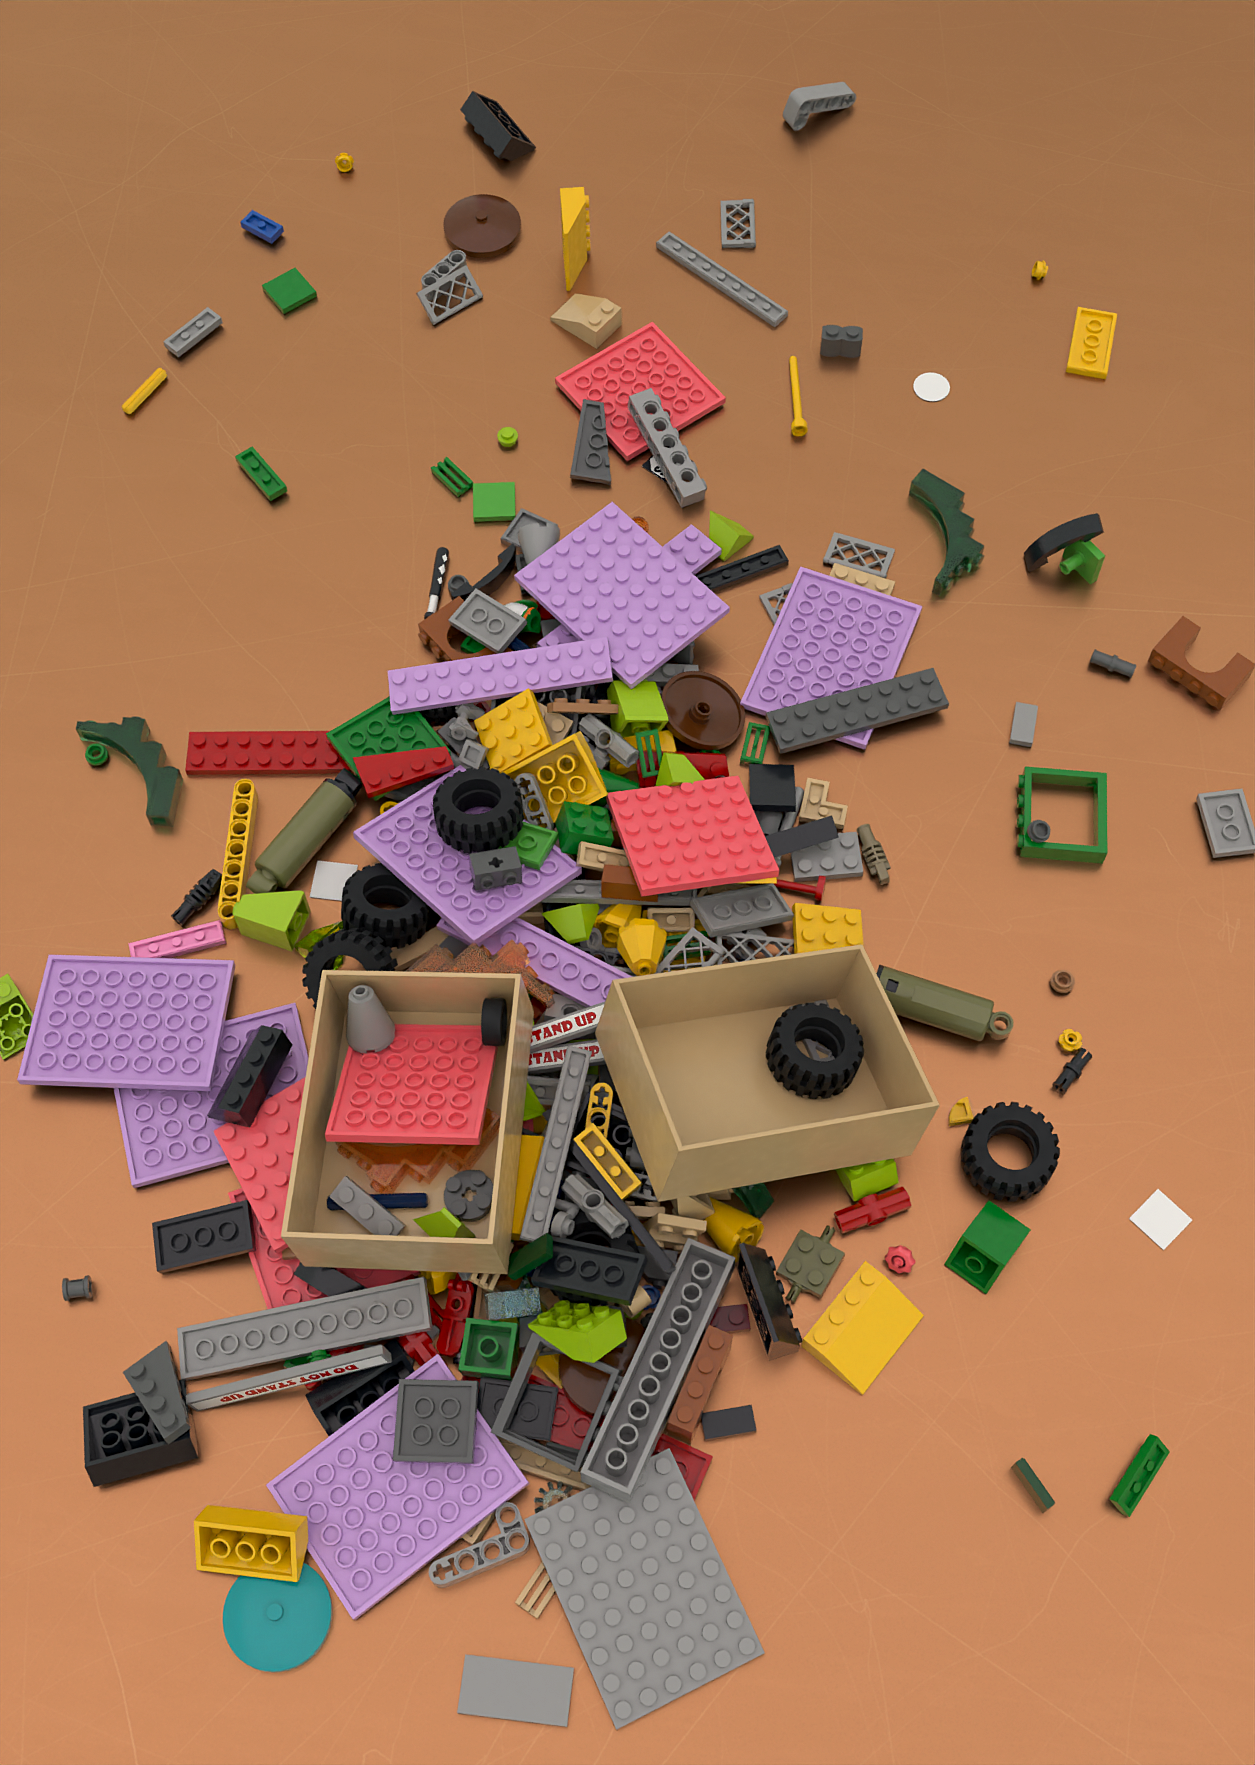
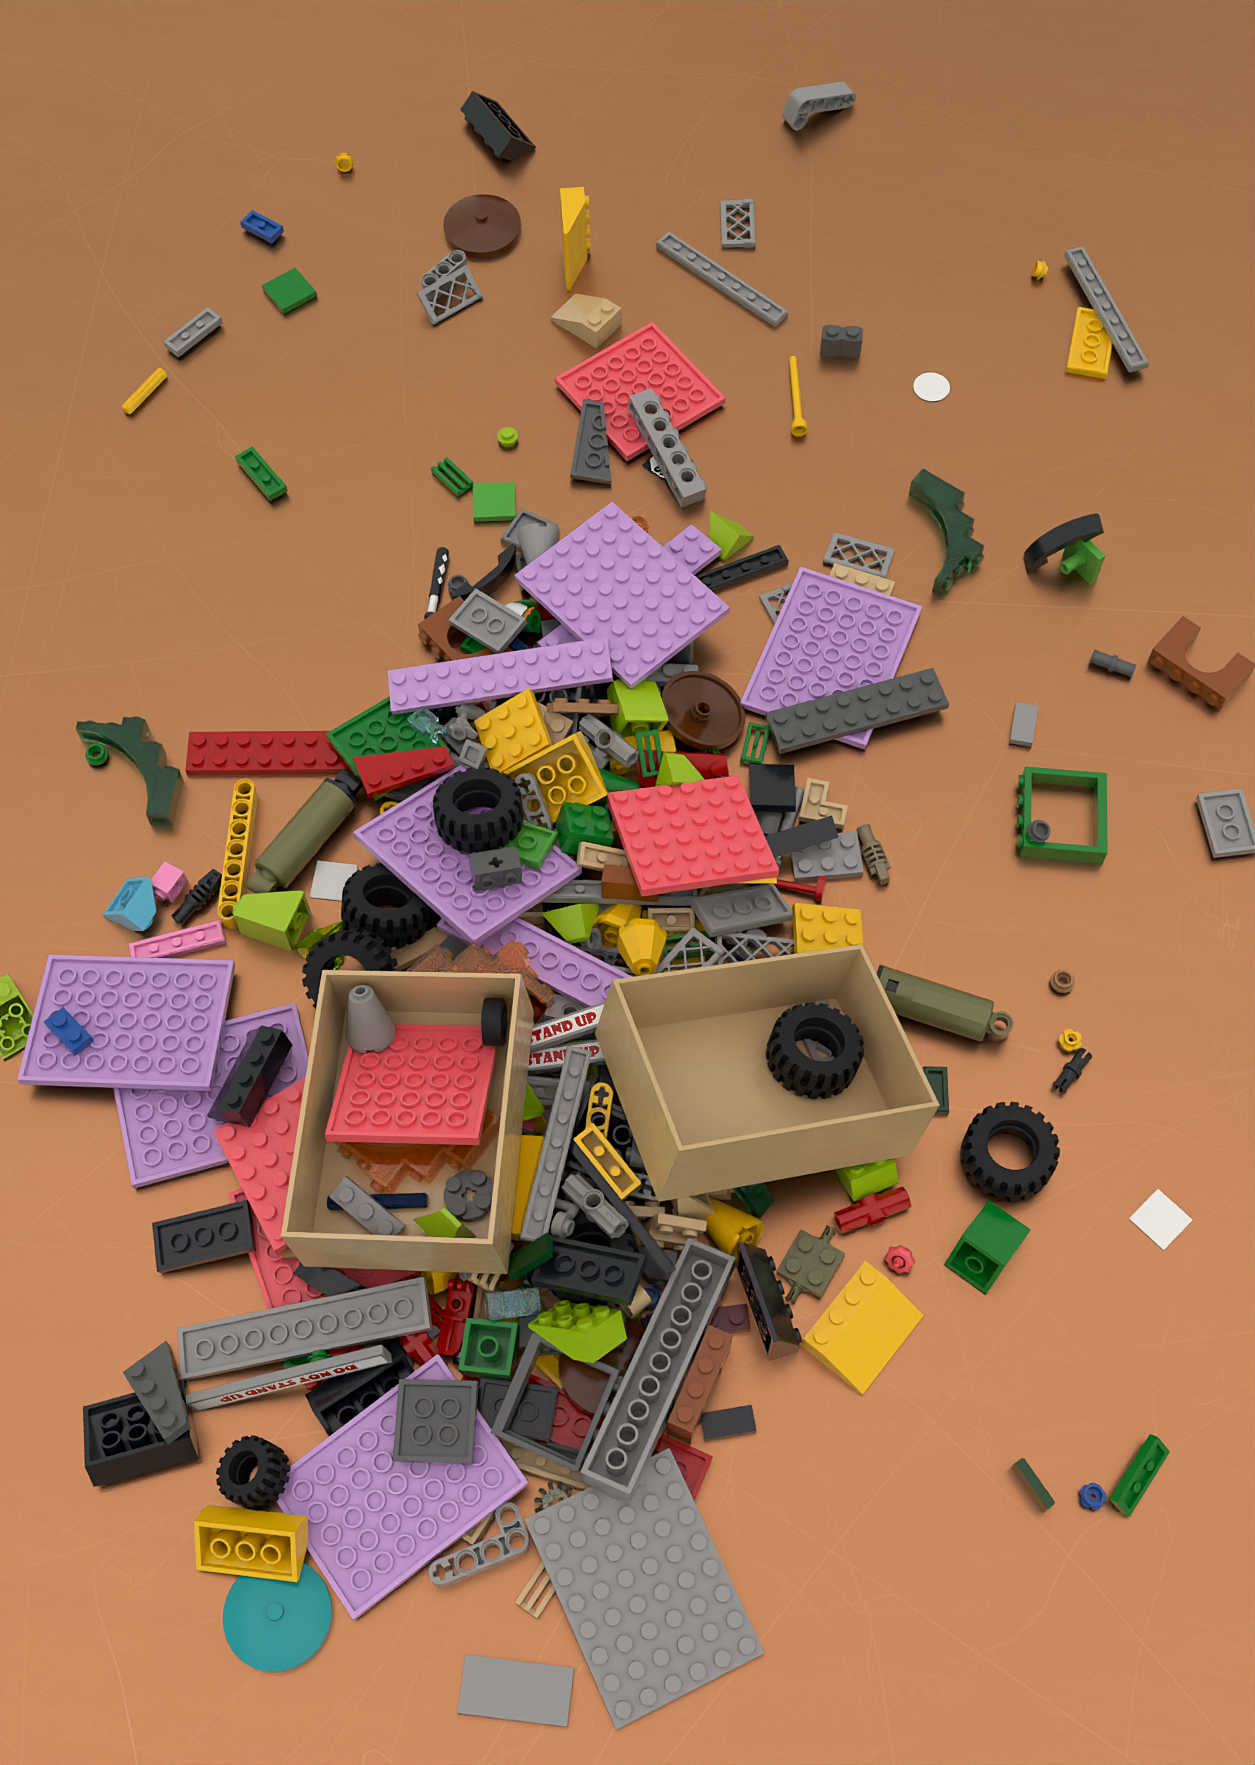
dark grey bush [62,1275,93,1301] -> none
yellow tile [948,1097,973,1126] -> none
none -> blue plate [44,1007,94,1056]
none -> medium azure slope [102,877,156,931]
none -> bright pink brick [151,862,188,903]
none -> black tyre [216,1435,290,1510]
none -> clear light blue plate [407,705,447,744]
none -> dark green tile [922,1066,949,1115]
none -> light grey tile [1064,246,1149,372]
none -> blue plate [1080,1483,1106,1510]

